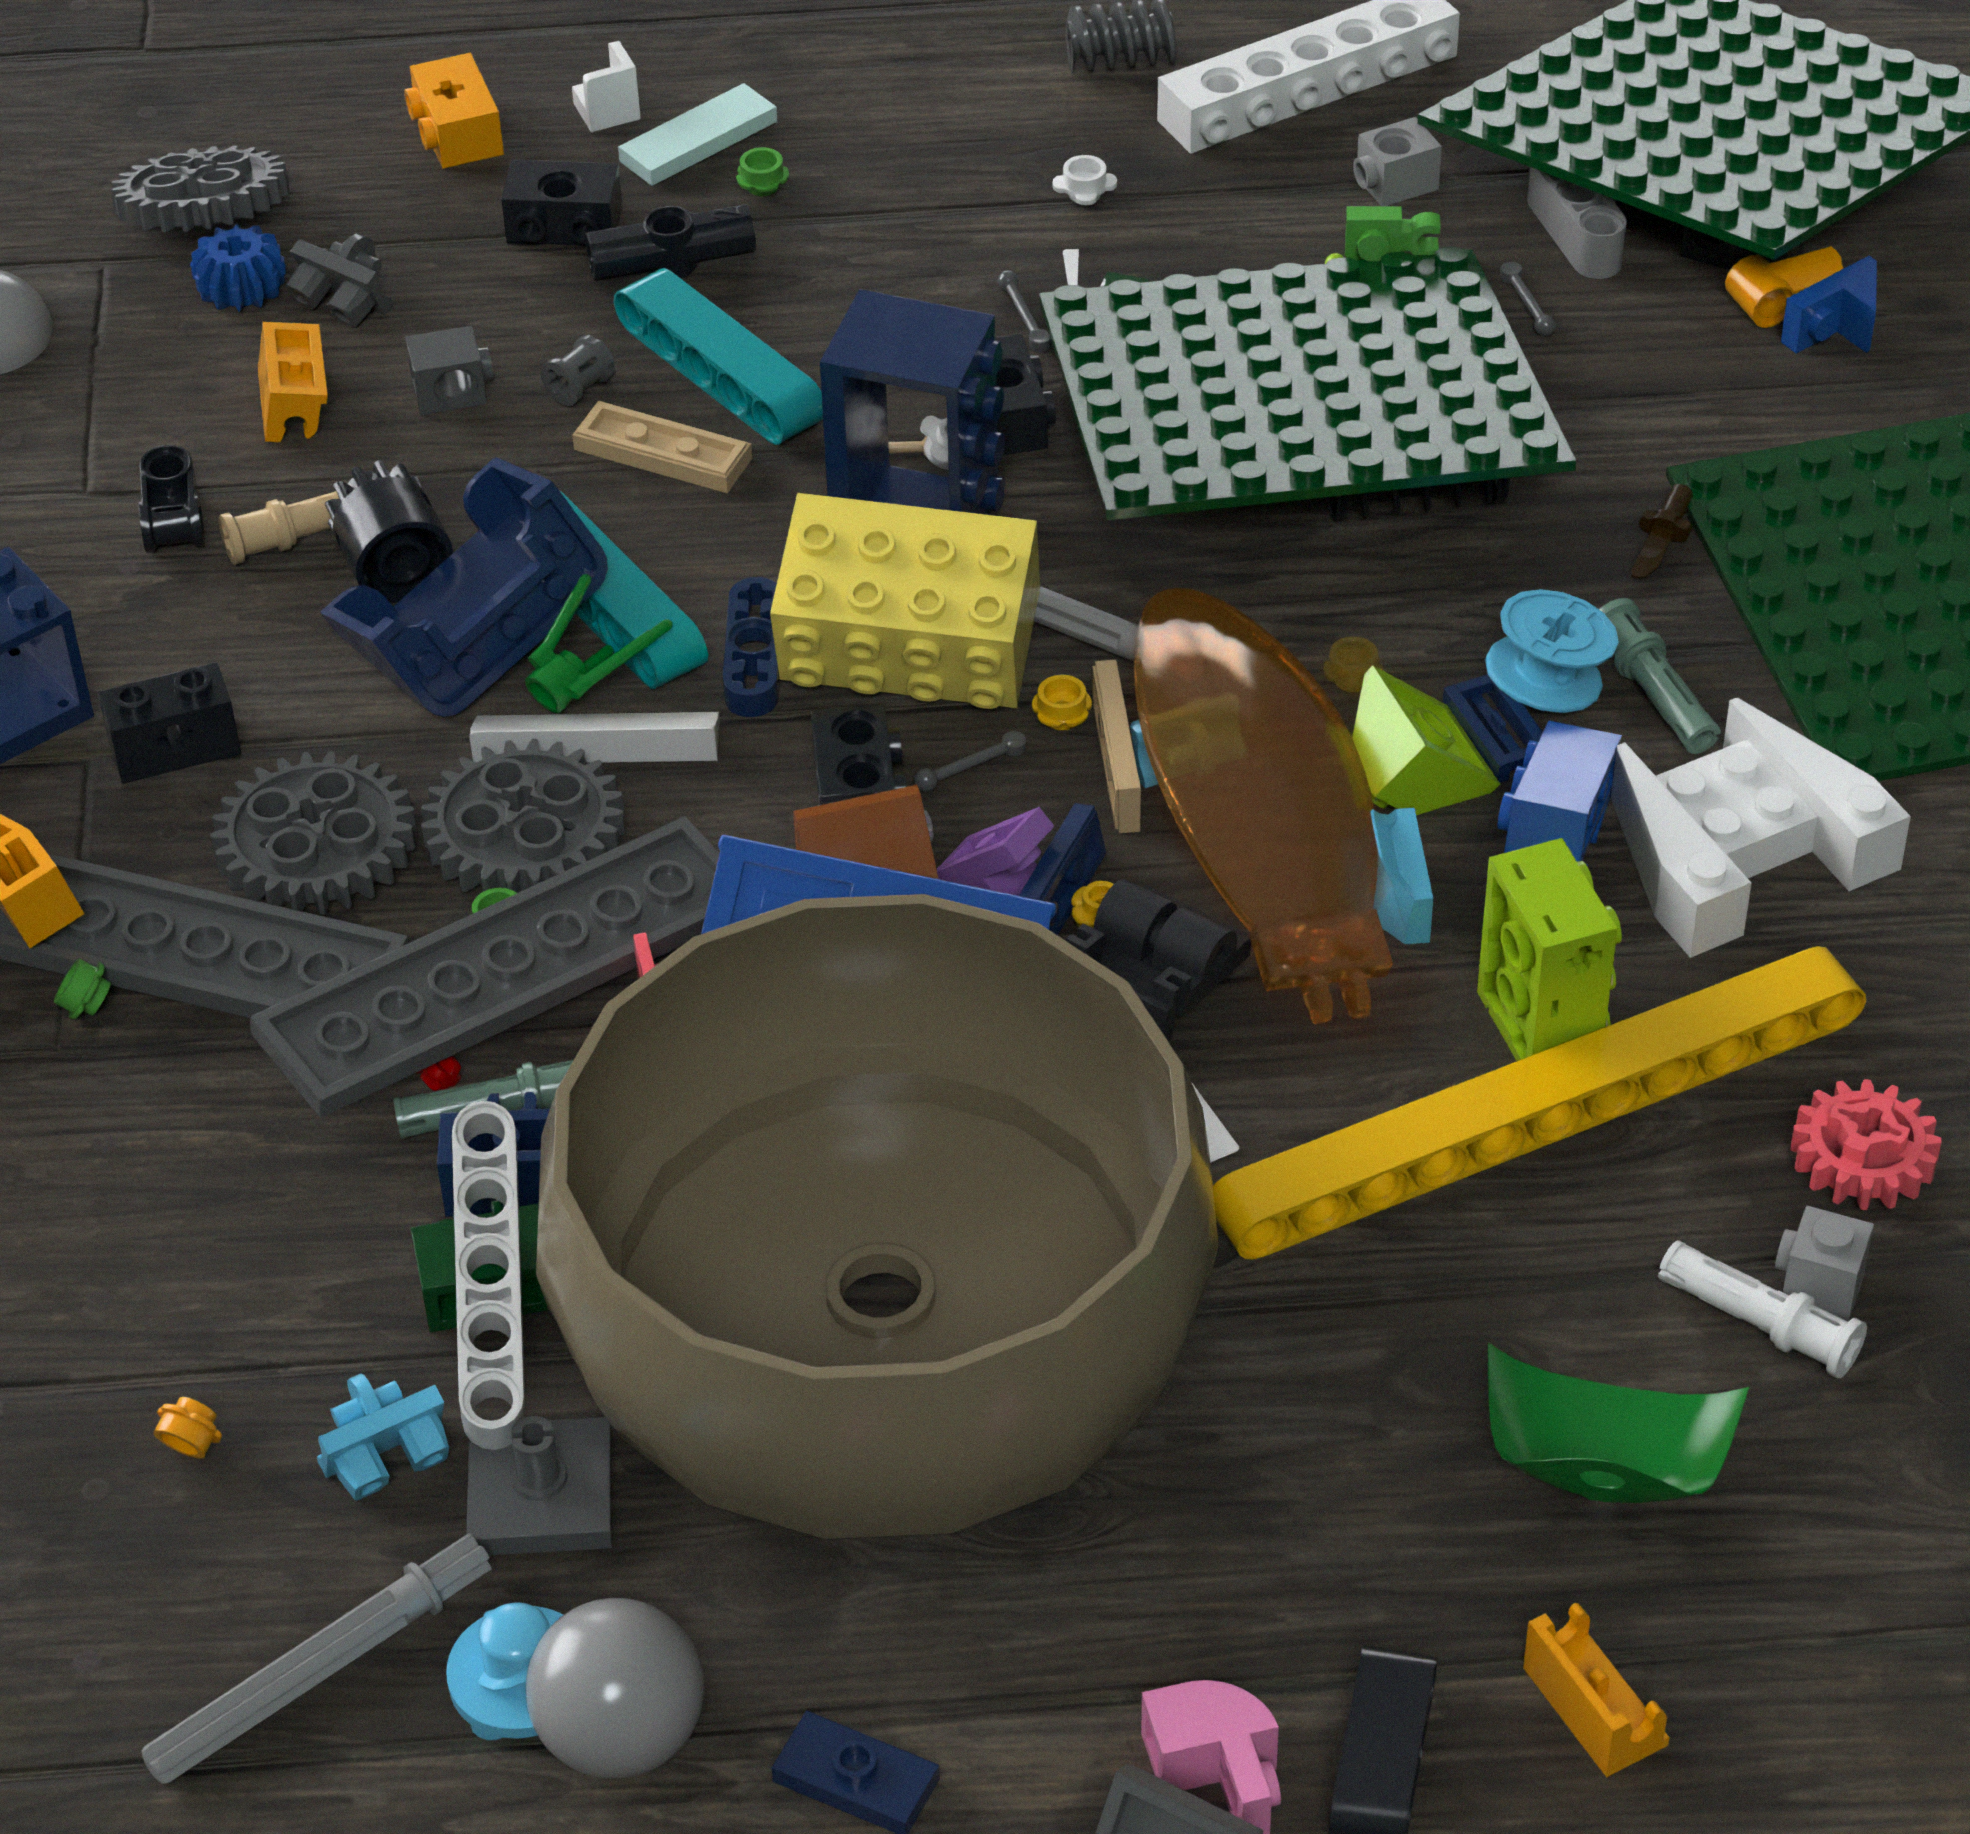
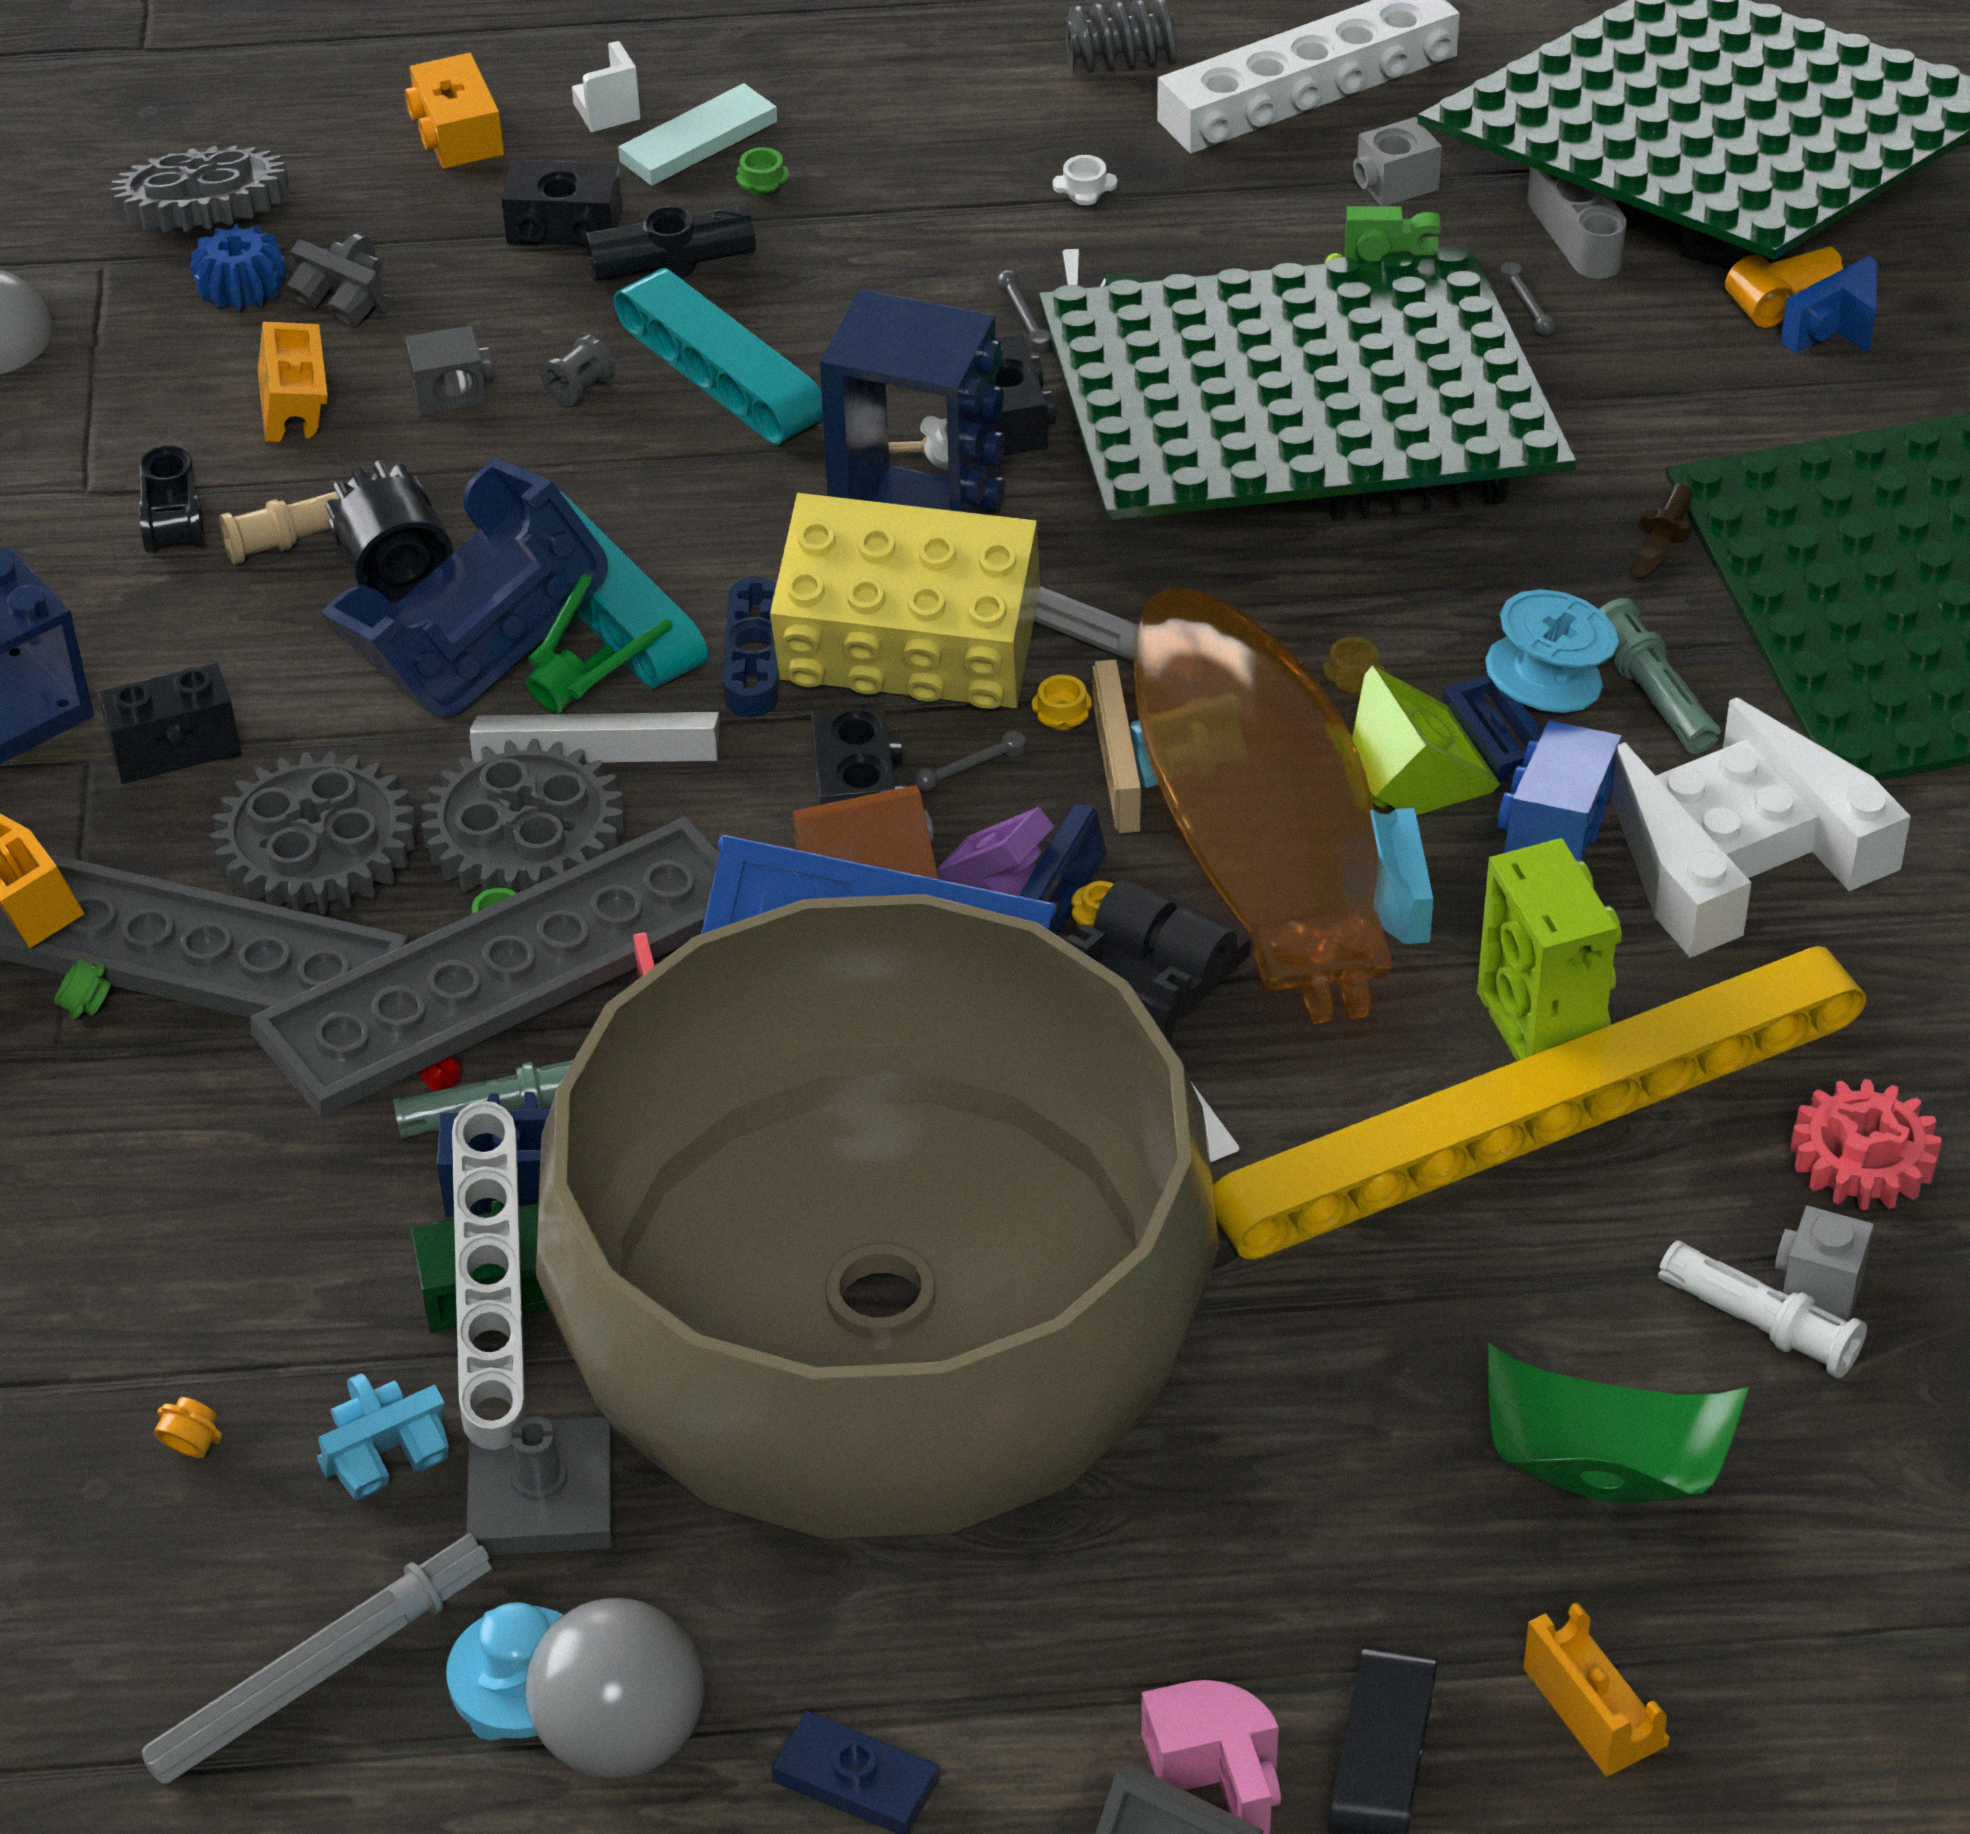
tan tile [572,401,752,493] -> none

